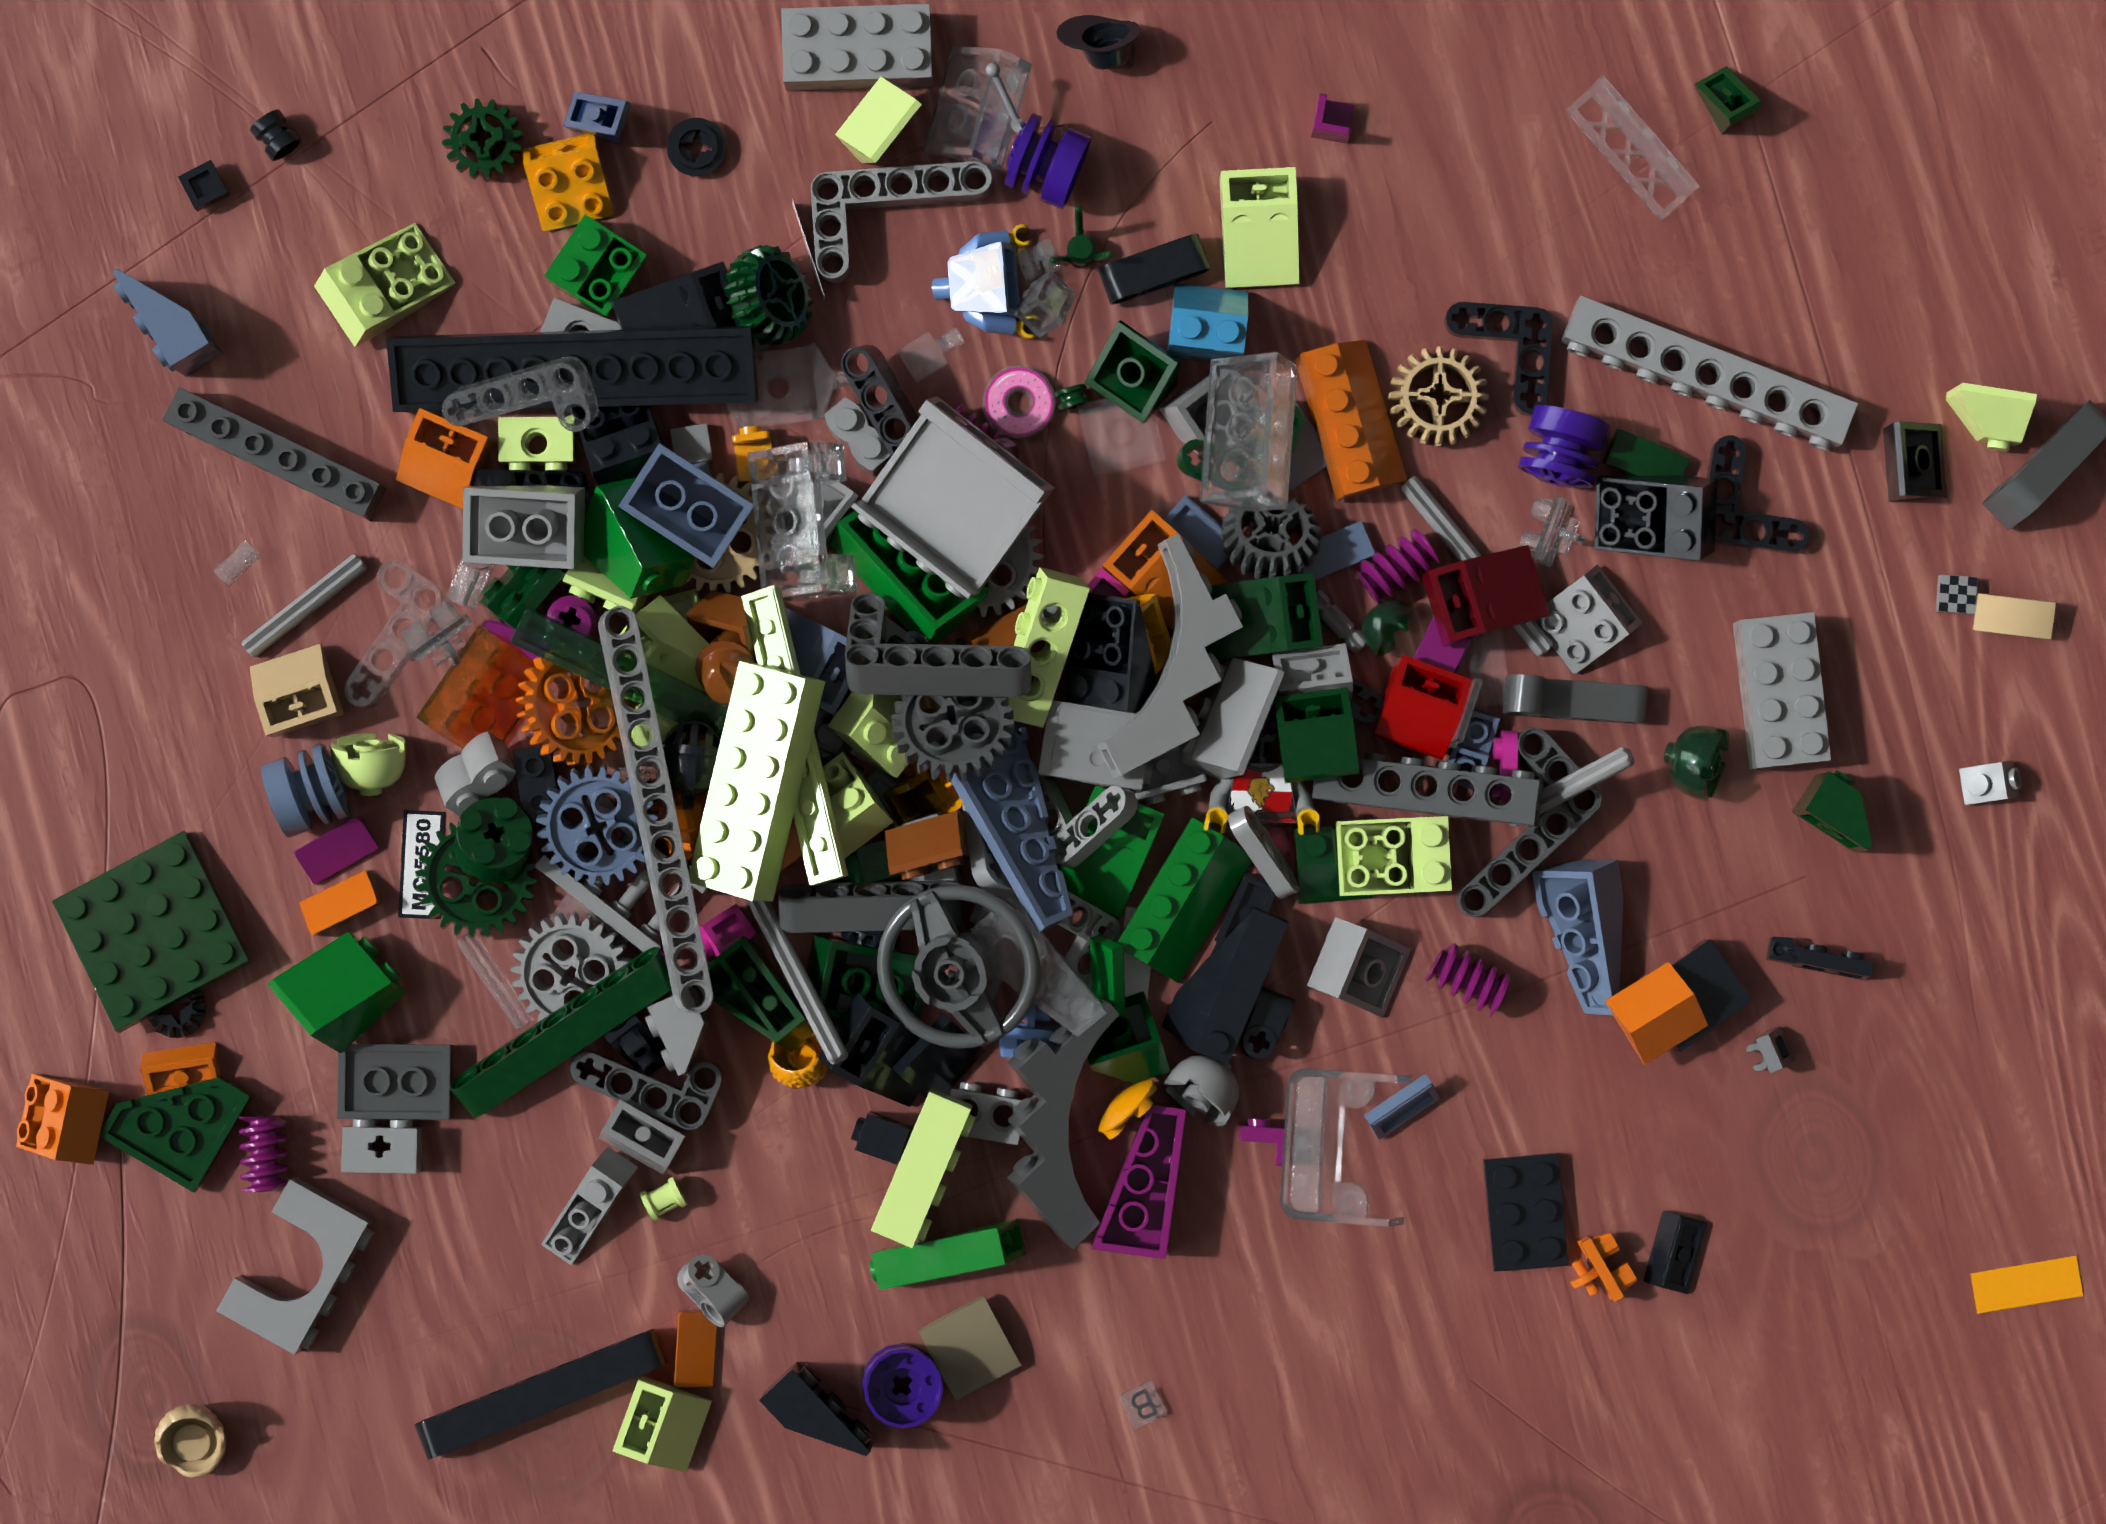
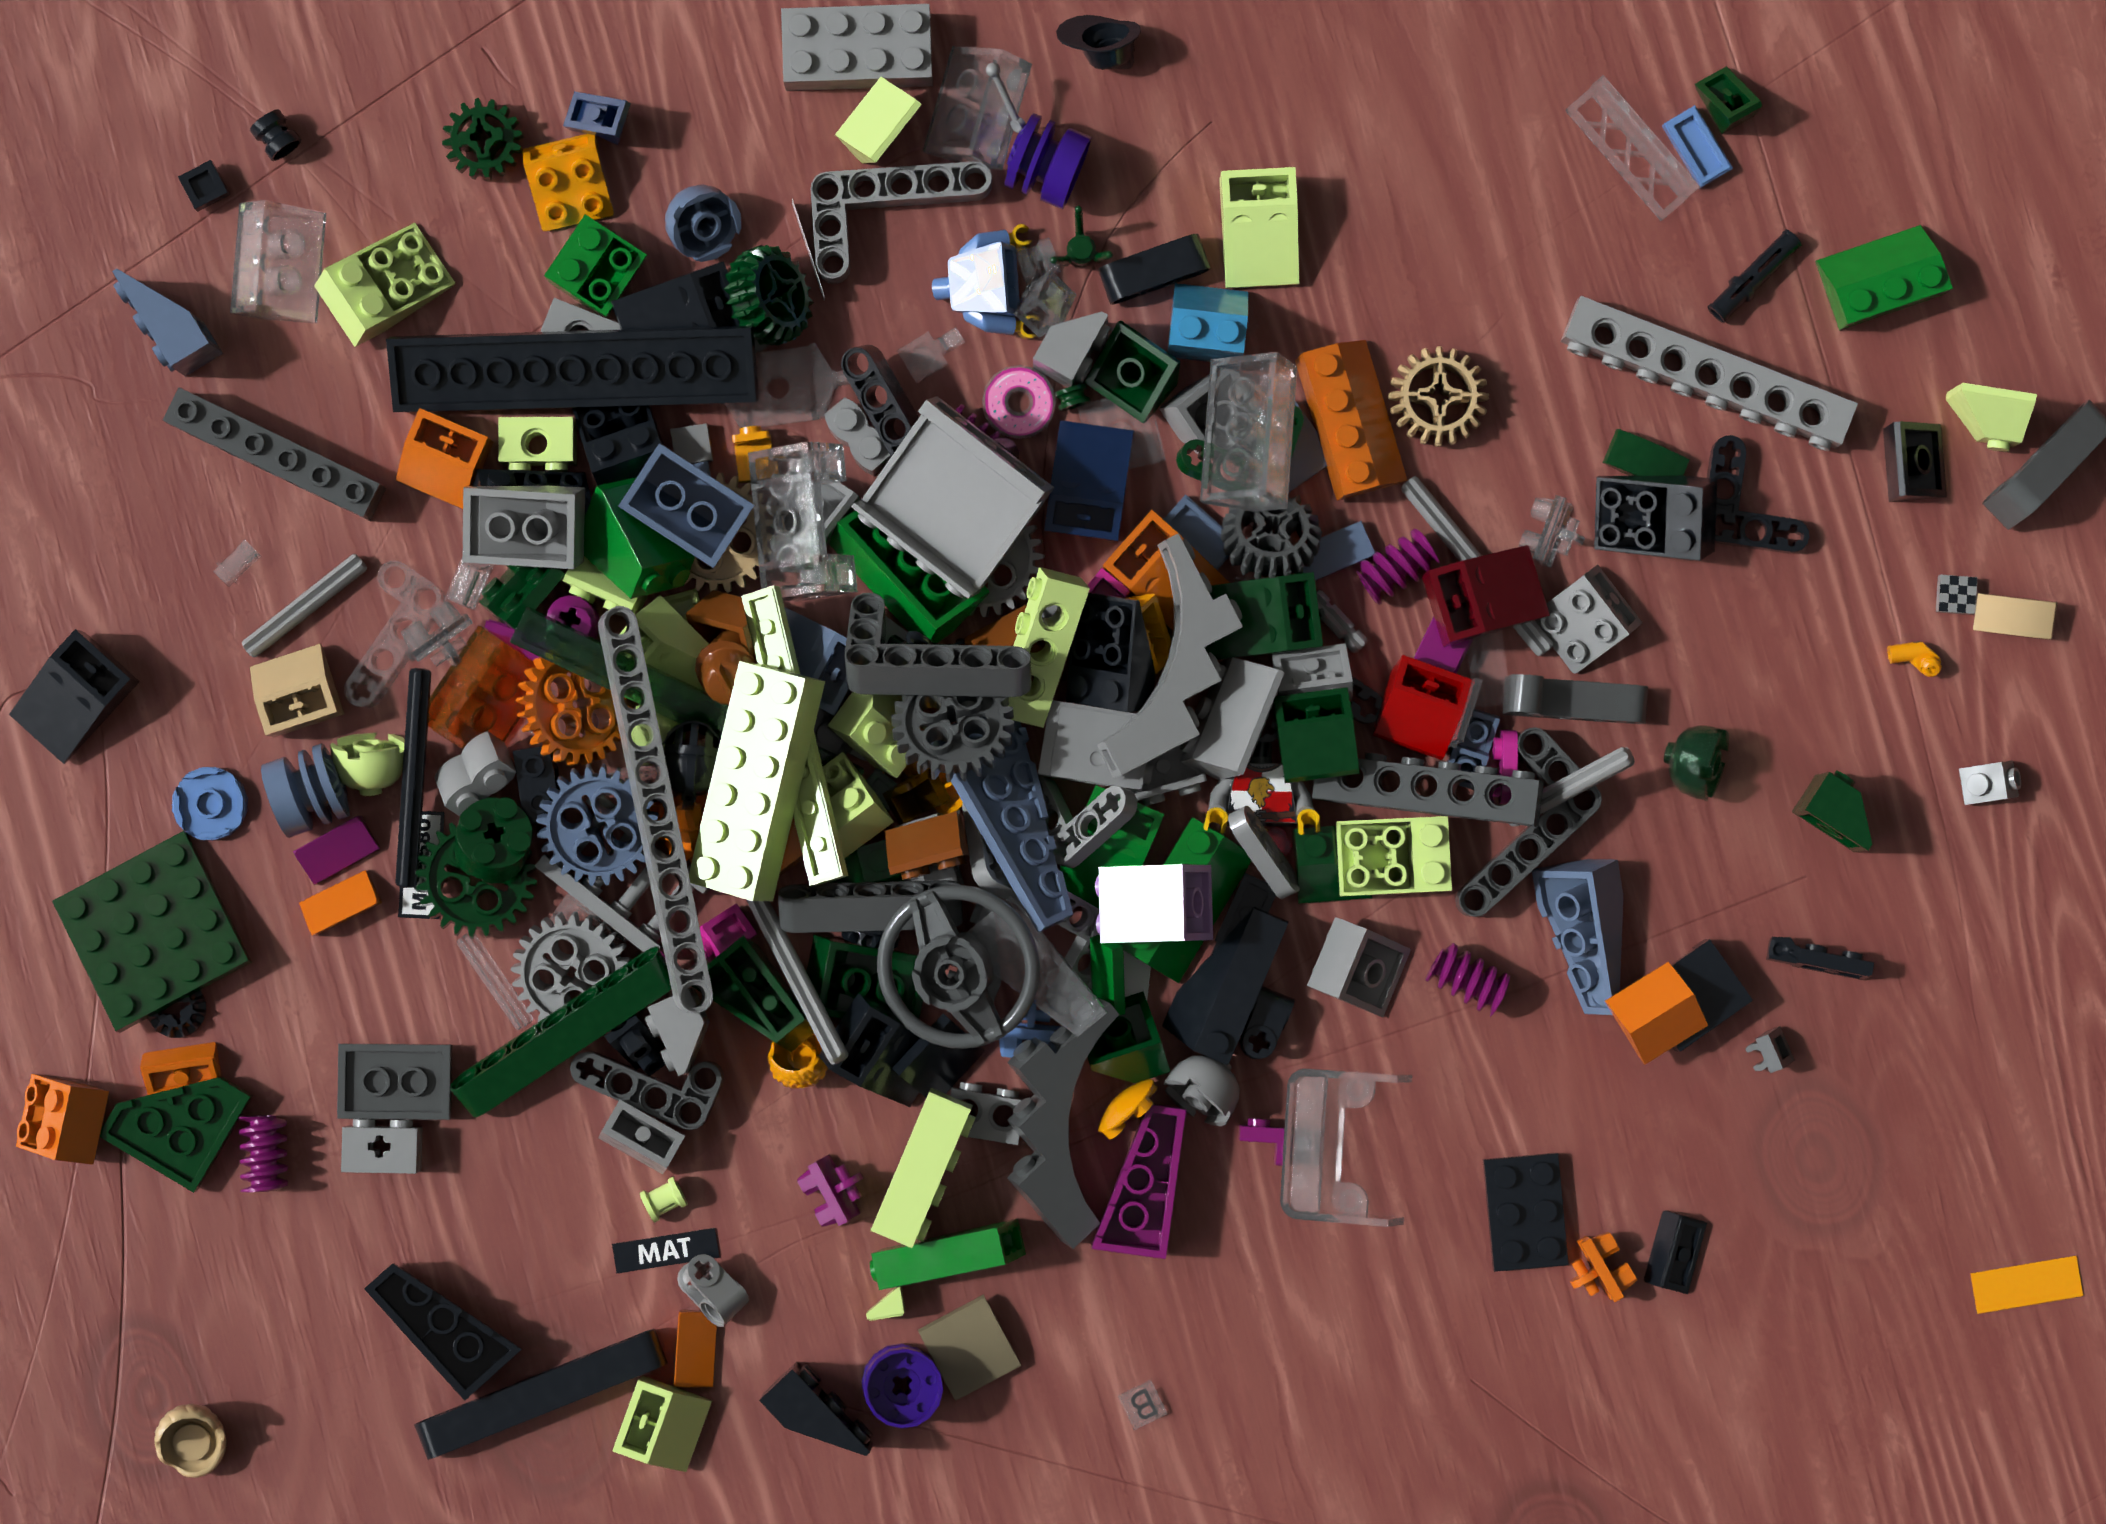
light grey arch [216,1177,374,1355] -> none
green slope [267,932,406,1053] -> none
clear beam [442,356,599,432] -> none
light grey slope [541,1146,638,1265] -> none
black gear [667,118,726,178] -> none
black brick [851,1111,912,1165] -> none
magenta panel [1311,93,1354,144] -> none
clear green hair [1361,600,1413,657] -> none
sand blue tile [1364,1074,1440,1139] -> none
black beam [1444,302,1553,416] -> none
dark purple wheel [1518,405,1610,488] -> none
light grey brick [1733,612,1831,770] -> none
none -> black slope [9,629,140,764]
none -> medium blue tile [172,767,248,840]
none -> clear slope [230,200,326,323]
none -> black wedge [364,1263,522,1401]
none -> black axle [395,668,432,888]
none -> black sticker [612,1228,719,1274]
none -> sand blue cylinder [665,184,741,262]
none -> magenta hips [797,1154,864,1227]
none -> yellowish green slope [866,1286,905,1321]
none -> light grey slope [1033,311,1111,387]
none -> dark blue slope [1044,420,1134,541]
none -> slope [1095,864,1213,943]
none -> medium blue tile [1662,105,1733,189]
none -> black pin [1707,229,1802,323]
none -> green slope [1815,225,1953,331]
none -> light orange arm [1887,641,1942,677]

